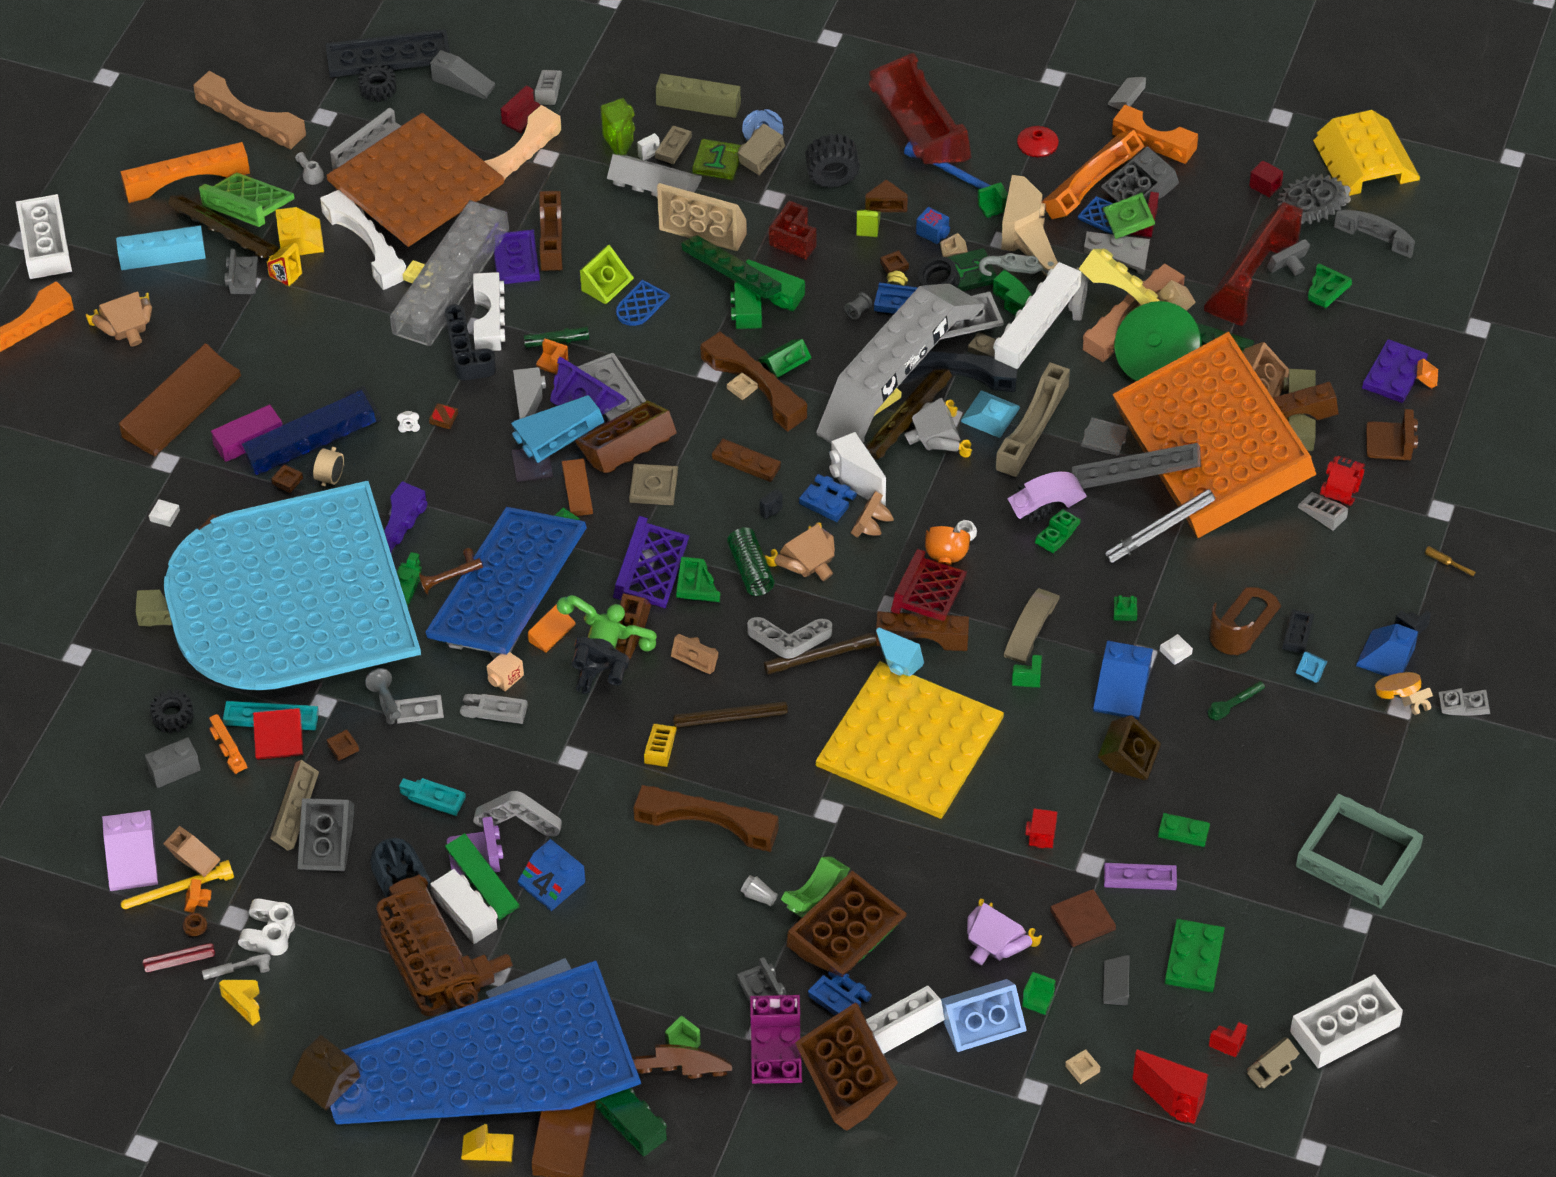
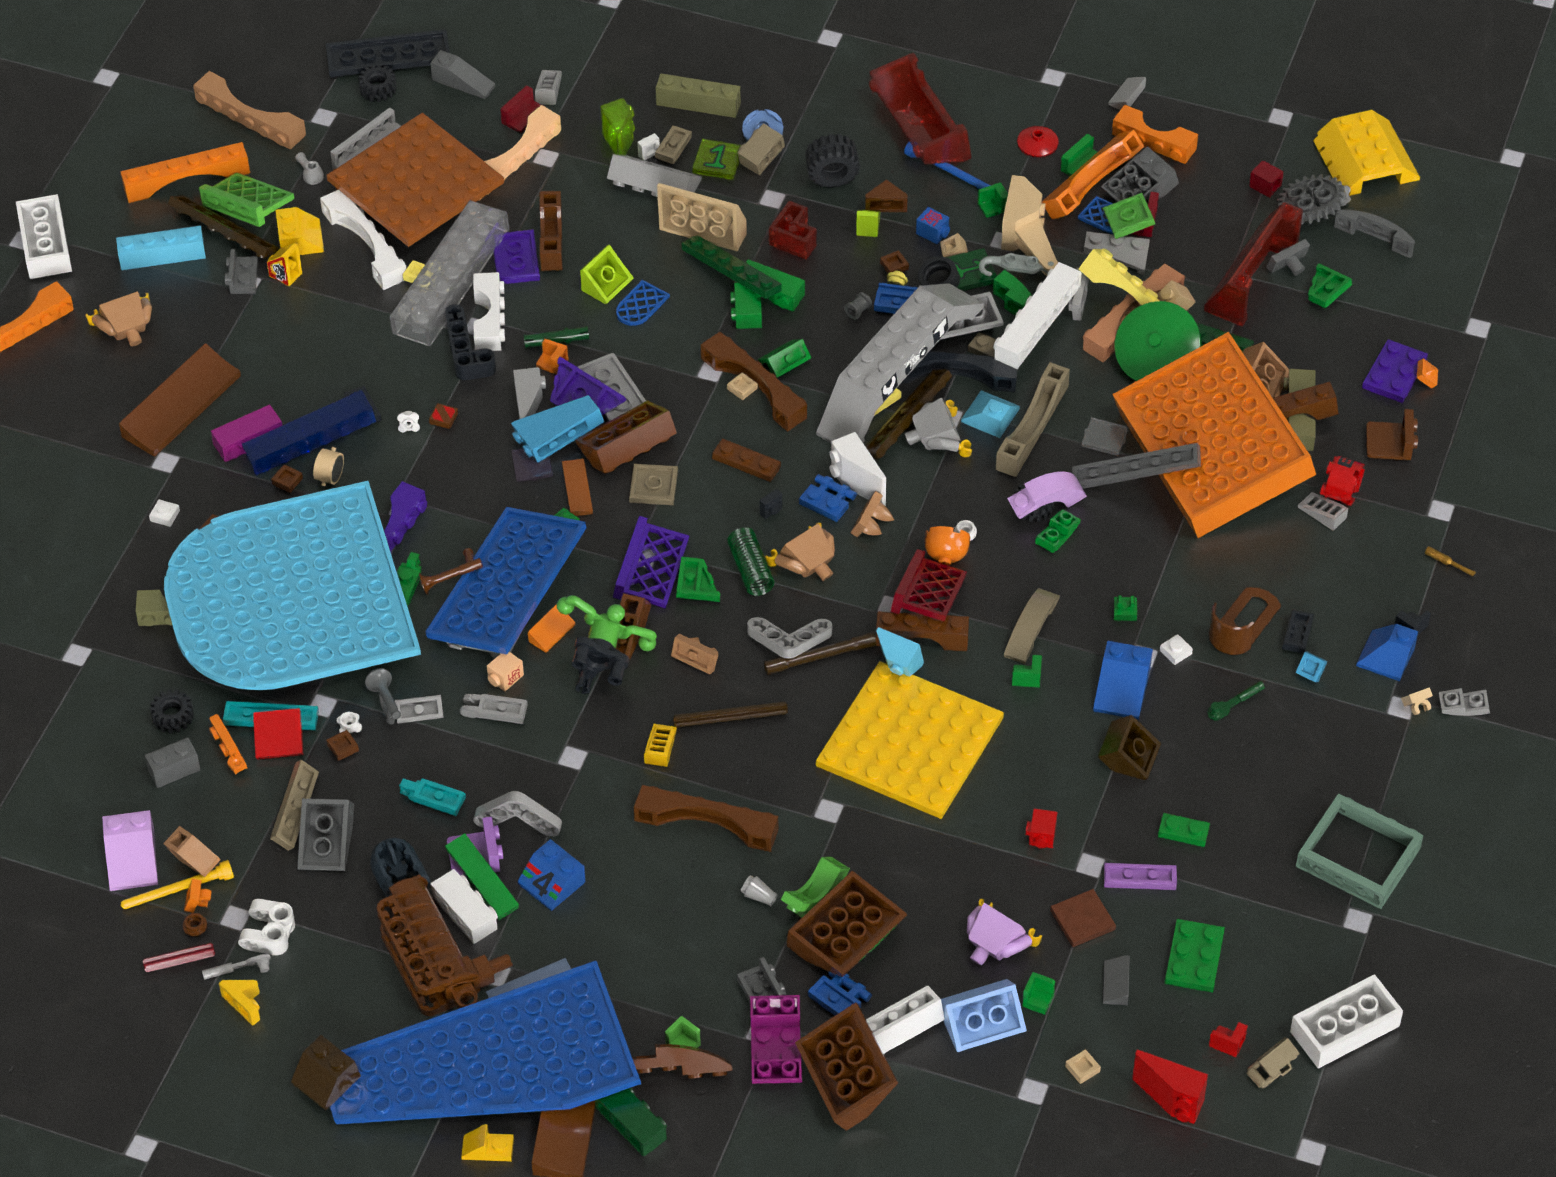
axle [1105,489,1215,562] -> none
light orange tile [1375,672,1422,699] -> none
none -> white plate [337,712,362,733]
none -> green panel [1061,134,1097,176]

